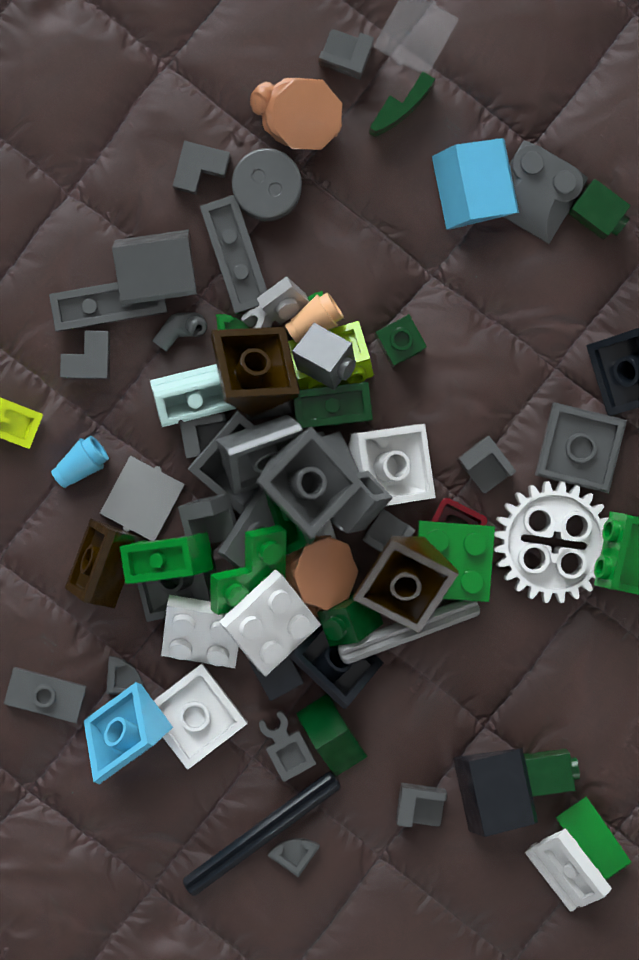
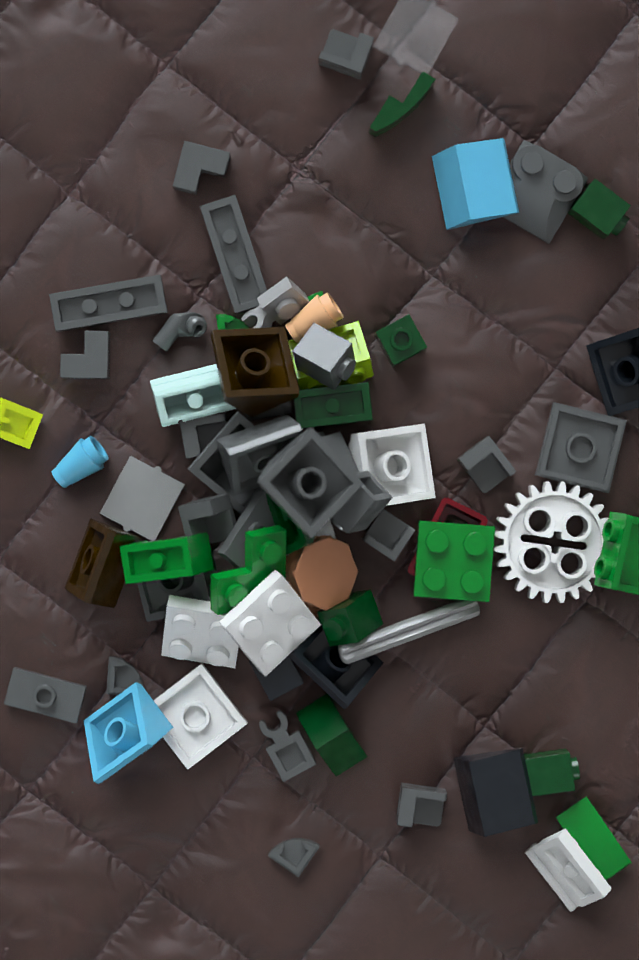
dark grey slope [112,229,197,305] -> none
black axle [183,772,341,896] -> none
dark grey head [232,148,302,221] -> none
nougat piece [250,78,342,150] -> none
dark brown slope [353,536,459,633] -> none

